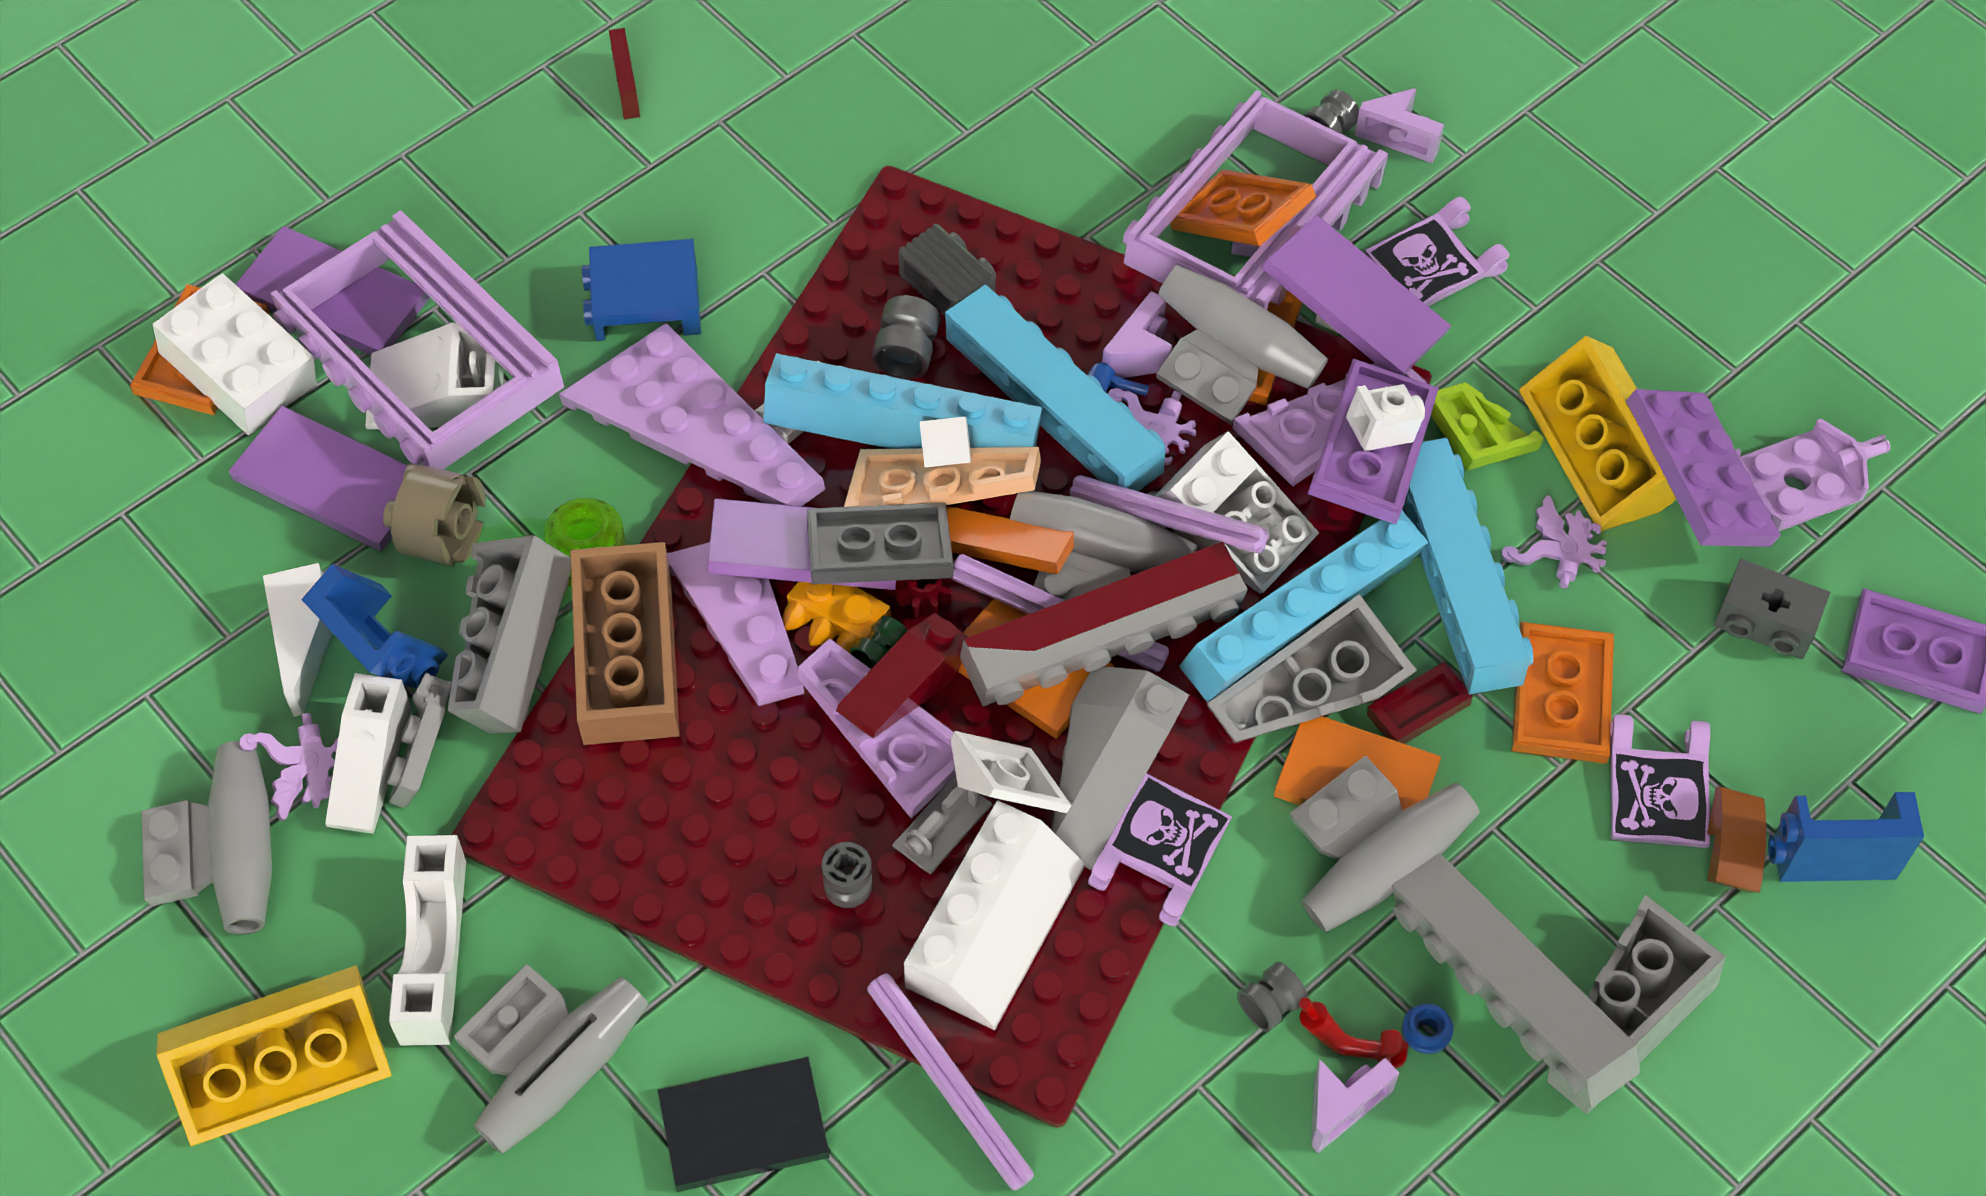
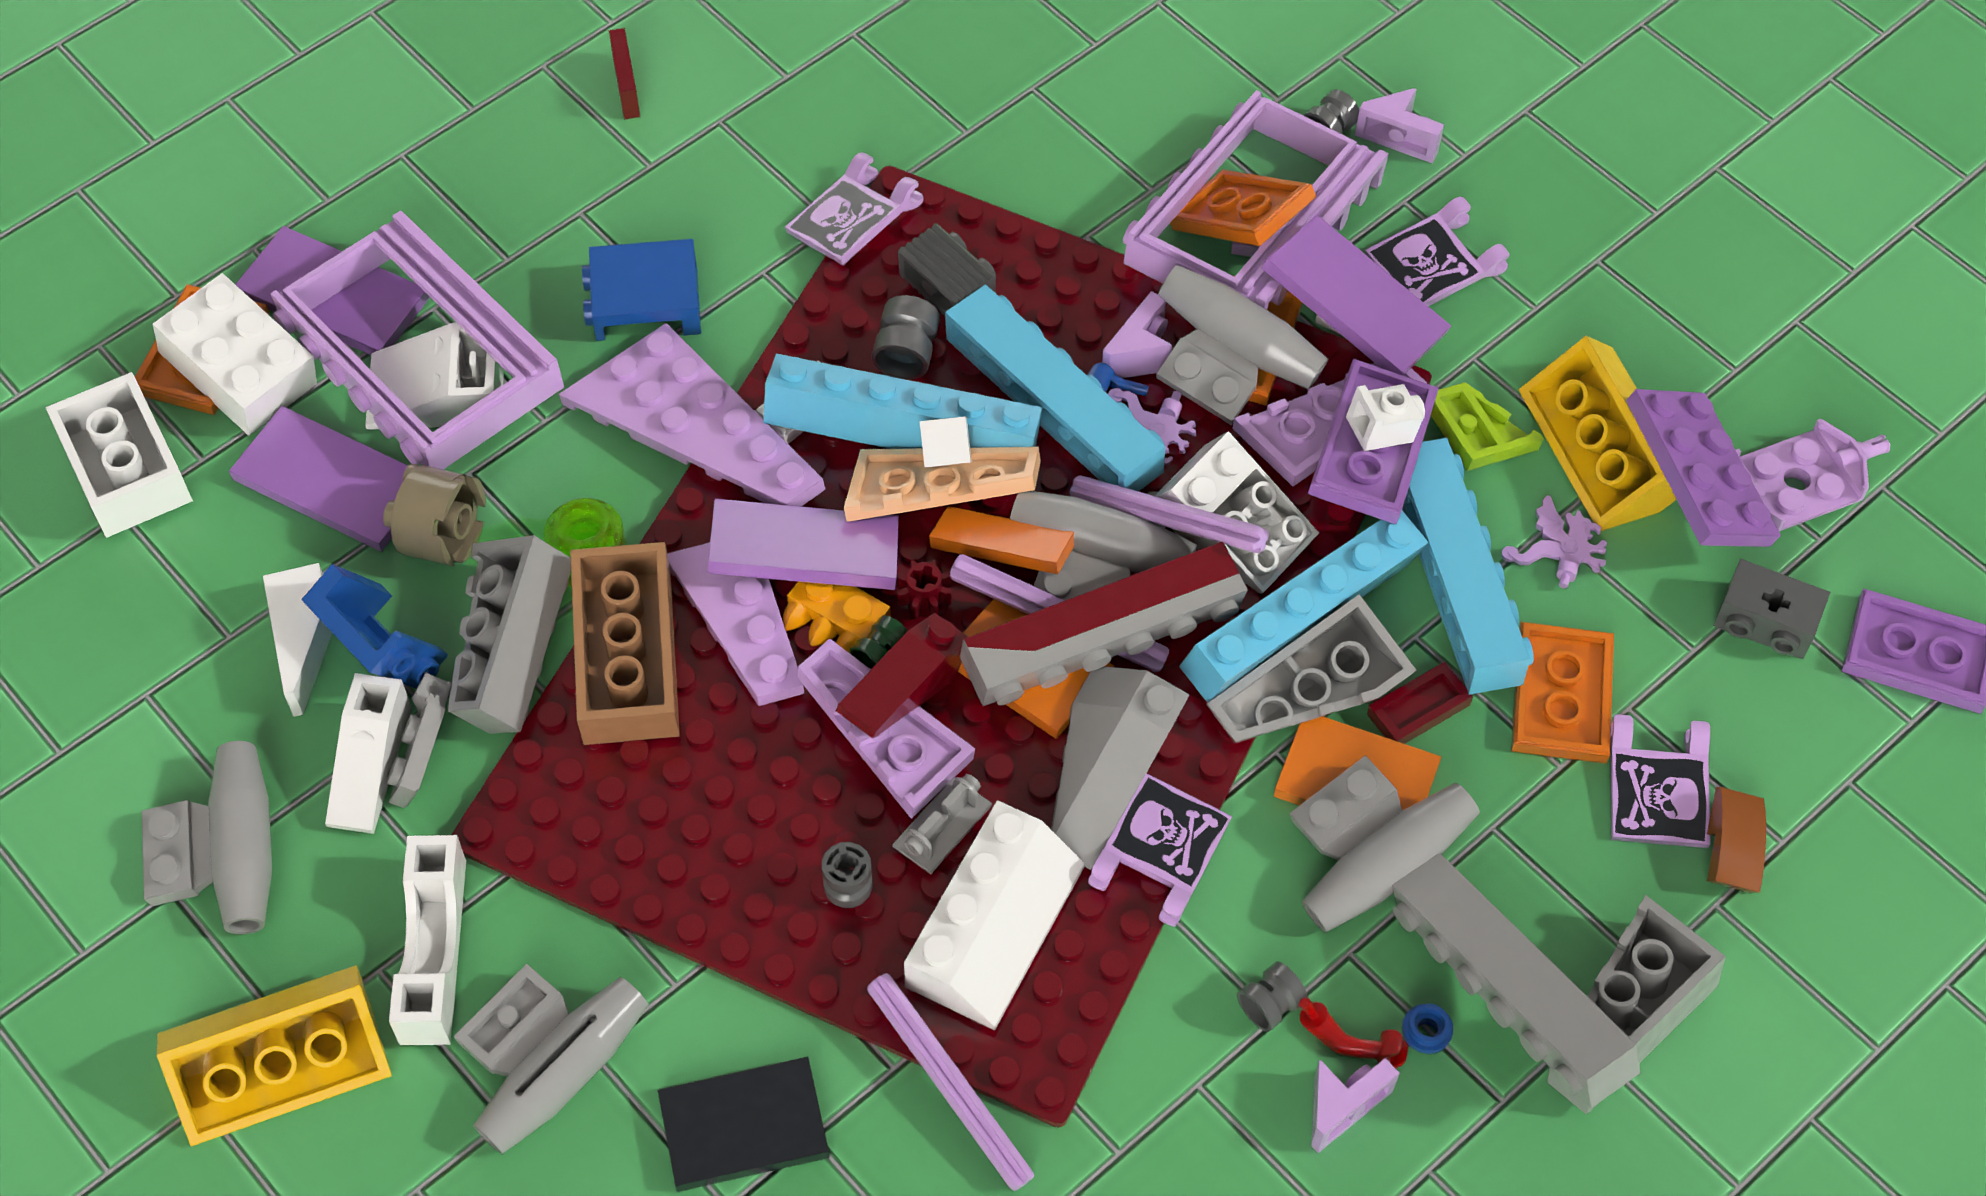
lavender piece [239,713,338,821] -> none
dark grey tile [807,503,953,584] -> none
white slope [950,731,1072,813] -> none
blue panel [1768,792,1924,882] -> none
none -> white brick [45,372,193,538]
none -> lavender flag [785,153,924,265]

